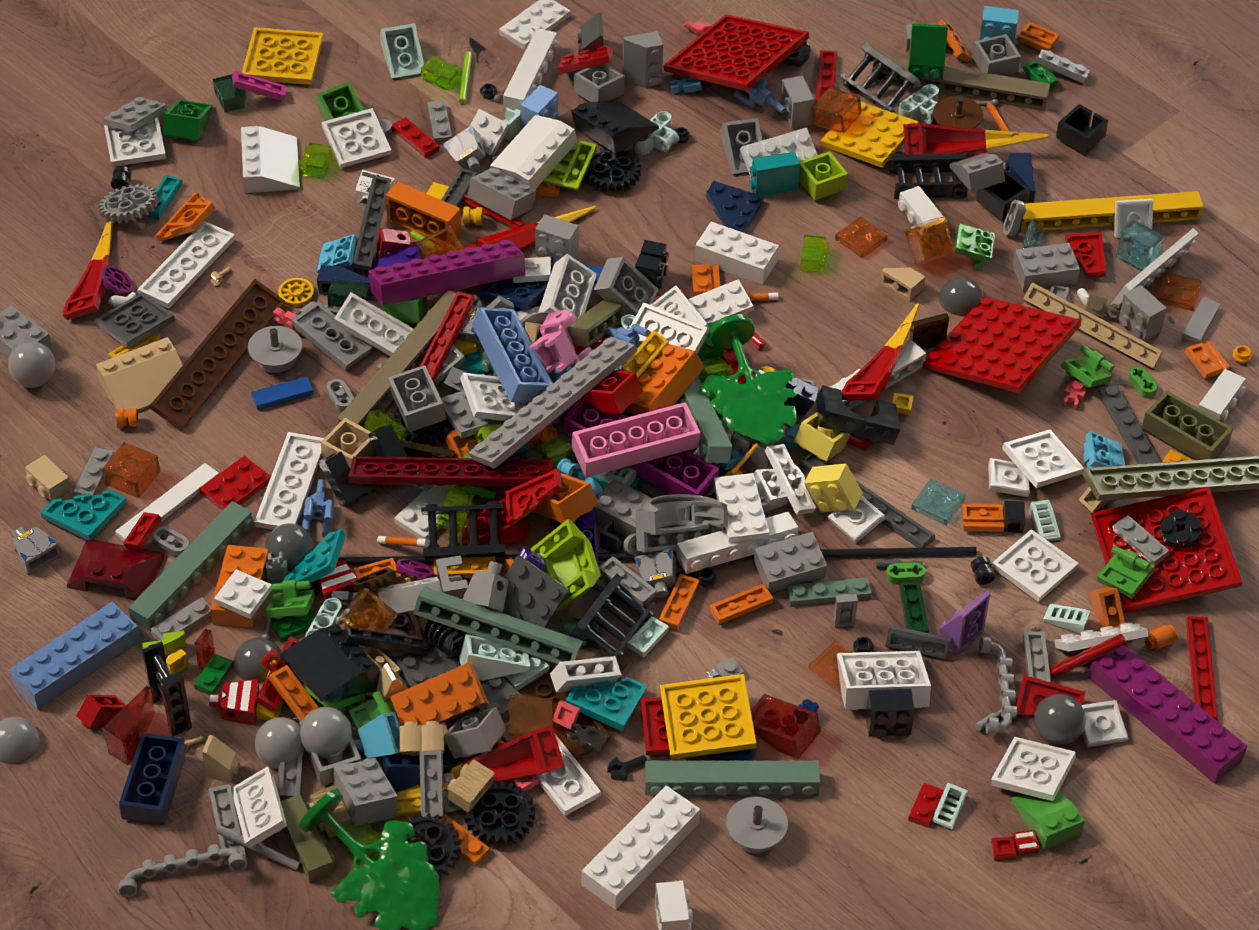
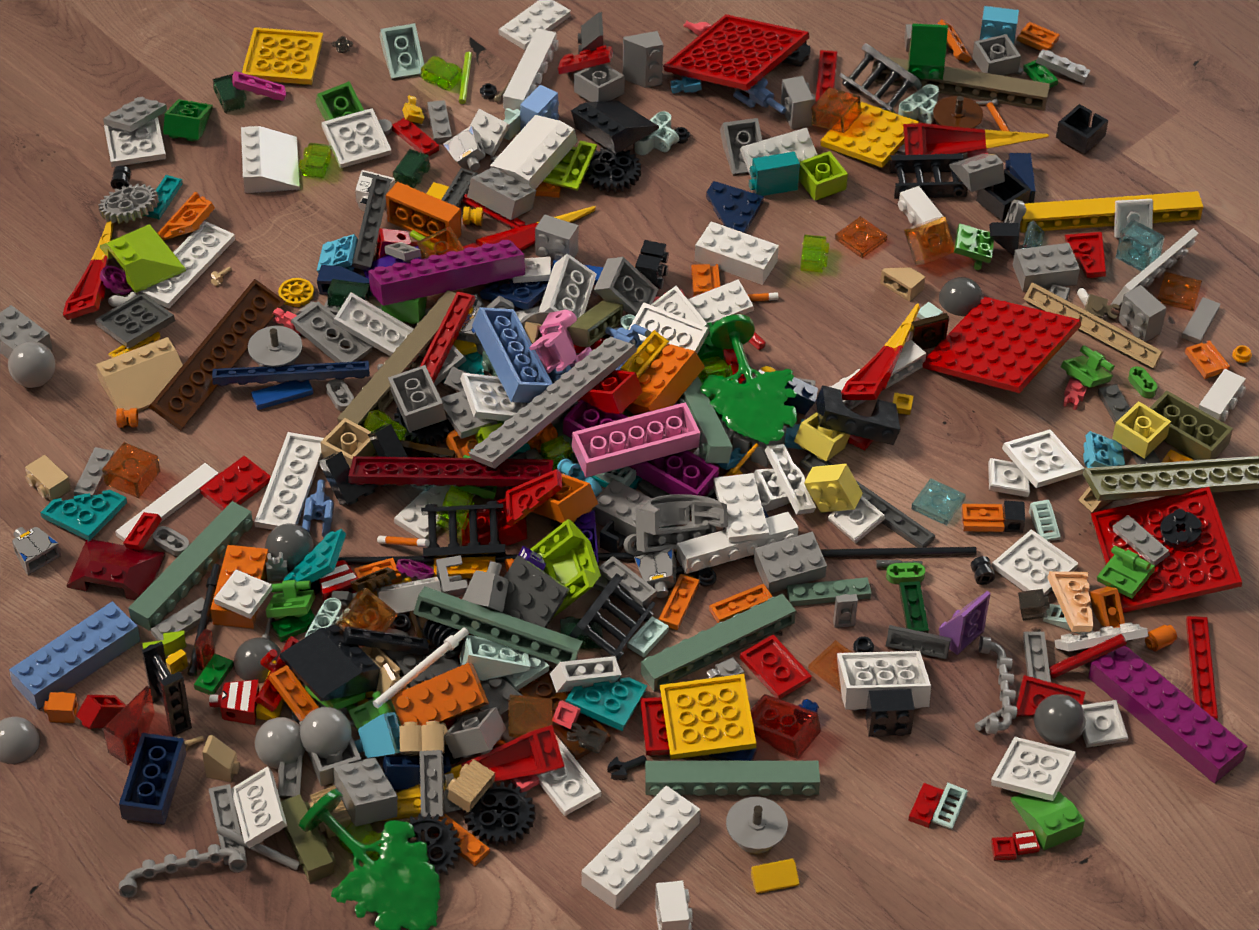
none -> orange brick [44,692,78,723]
none -> lime slope [100,224,186,293]
none -> black bar [187,564,221,676]
none -> dark blue plate [212,361,370,386]
none -> clear smoke plate [332,36,353,53]
none -> white bar [373,627,469,708]
none -> light grey plate [385,242,421,262]
none -> clear green brick [393,149,431,188]
none -> yellow plate [402,95,425,124]
none -> sand green brick [641,594,796,691]
none -> red plate [740,634,812,700]
none -> yellow slope [751,859,799,894]
none -> light aqua tile [917,302,943,319]
none -> black slope [990,222,1019,256]
none -> clear smoke brick [1018,589,1050,621]
none -> light nougat wing [1047,571,1093,632]
none -> light yellow brick [1112,401,1171,459]

